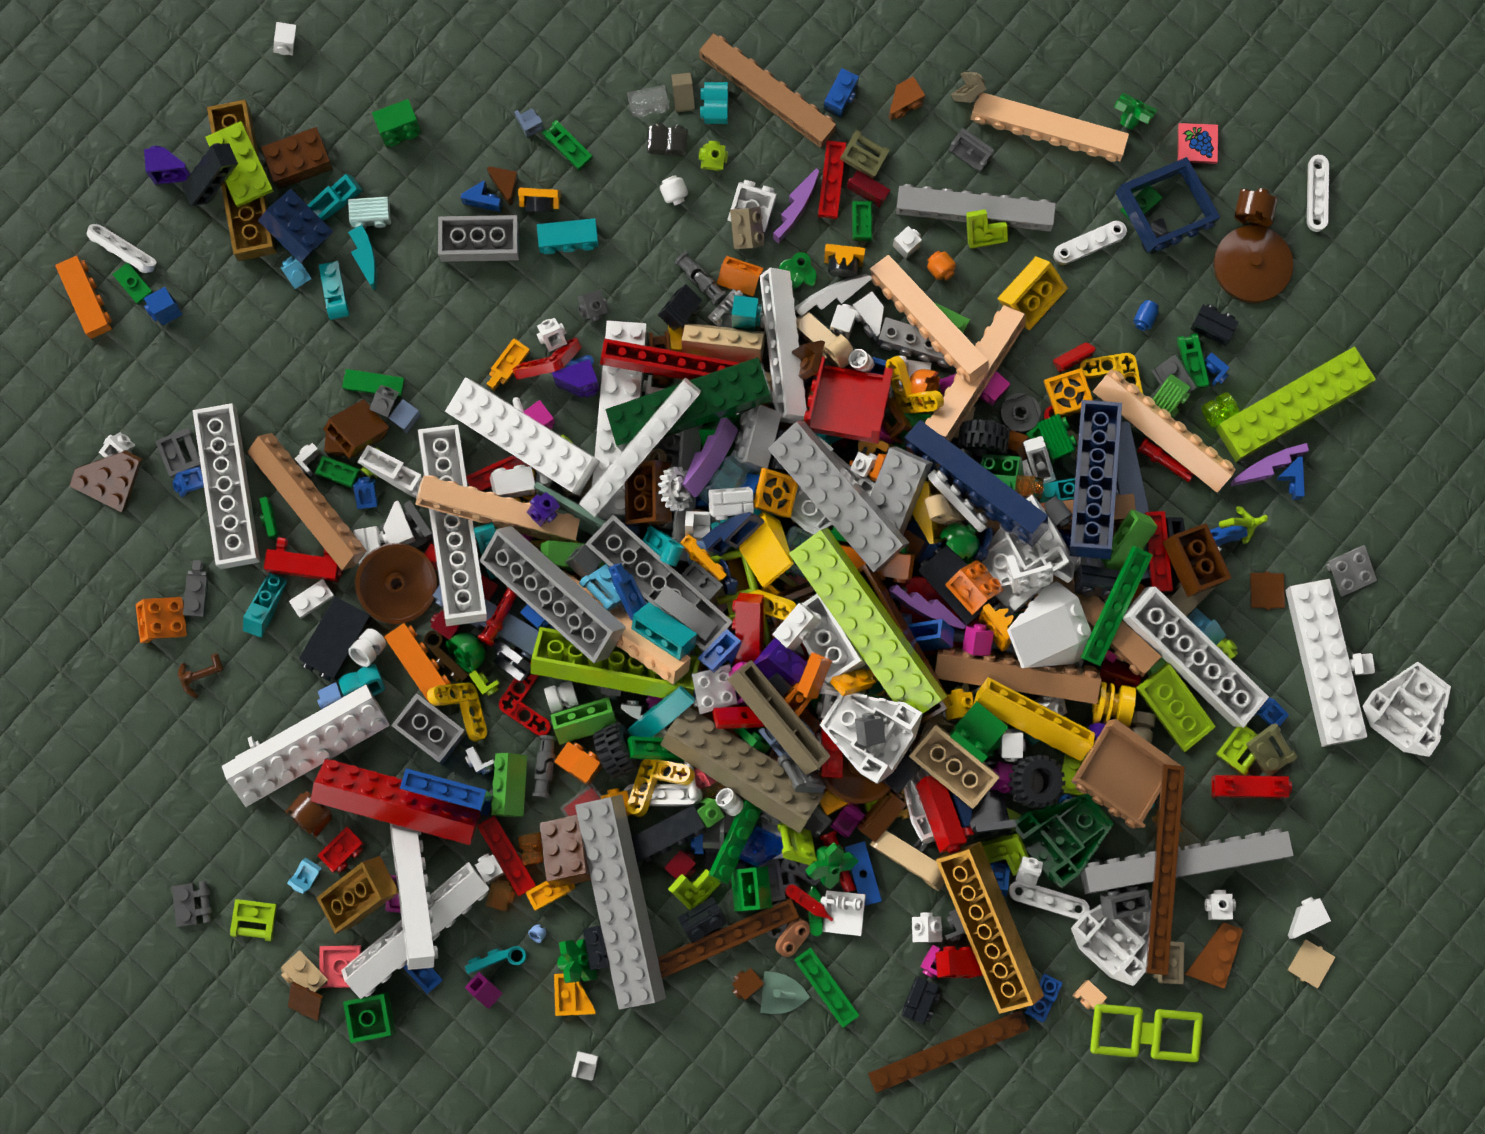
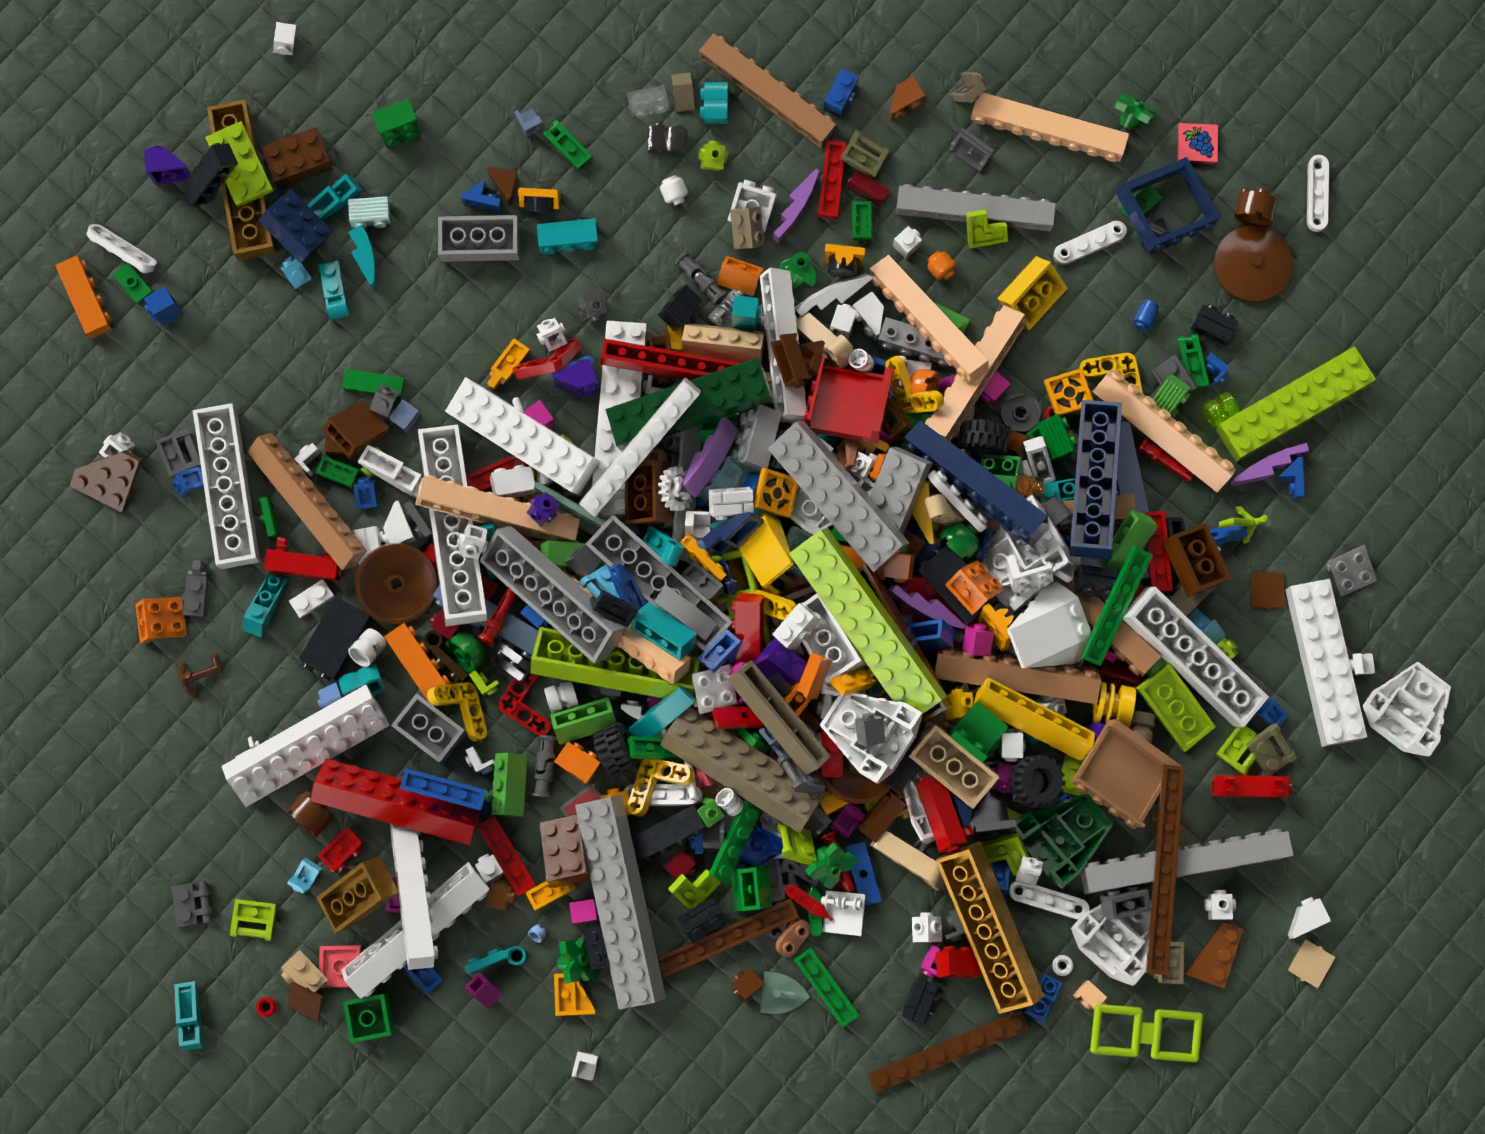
clear orange wheel [518,832,544,866] -> none
red slope [1053,343,1096,373] -> none
none -> teal slope [174,981,204,1051]
none -> red plate [256,997,277,1018]
none -> white brick [457,524,488,560]
none -> dark pink brick [569,899,599,924]
none -> black panel [590,590,638,628]
none -> reddish brown window [770,333,812,388]
none -> nougat slope [837,438,860,471]
none -> white plate [1052,955,1073,976]

